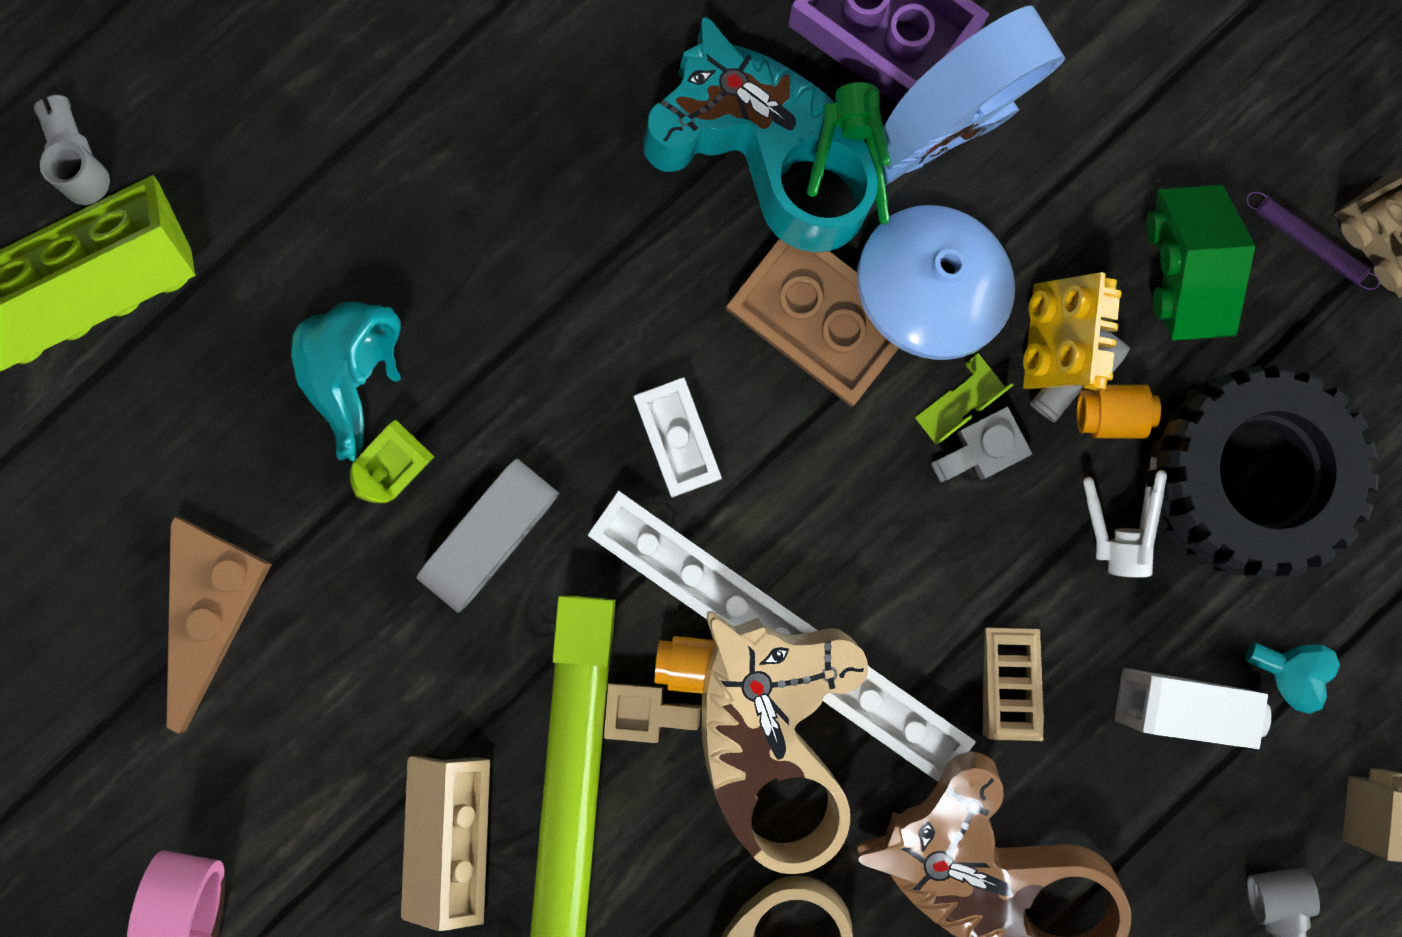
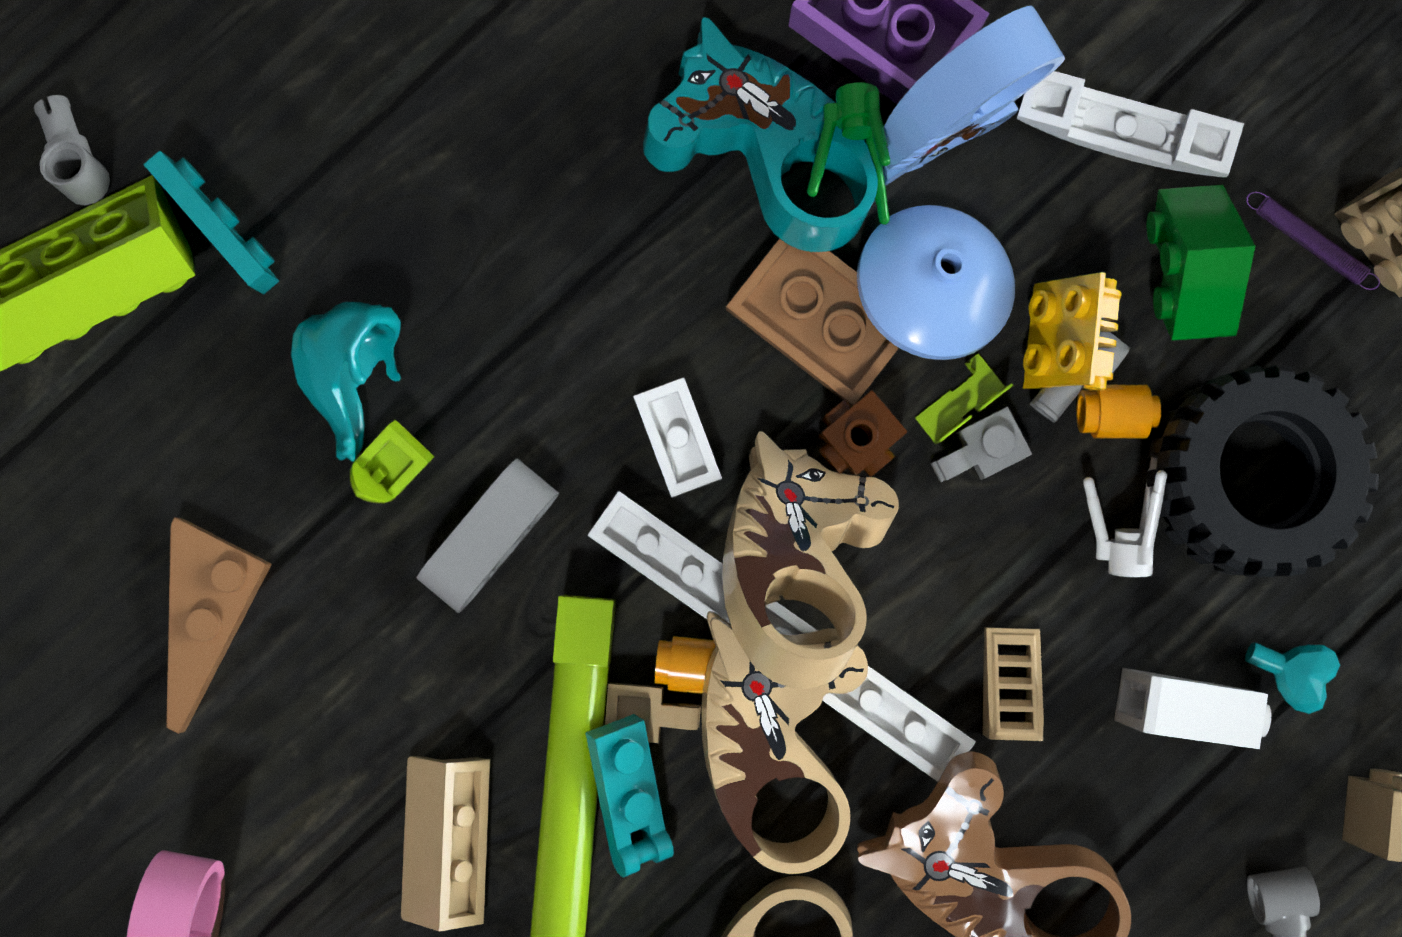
none -> teal plate [143,151,279,295]
none -> teal plate [586,714,674,878]
none -> tan animal [722,431,899,689]
none -> reddish brown brick [818,390,908,477]
none -> white slope [1017,71,1244,177]

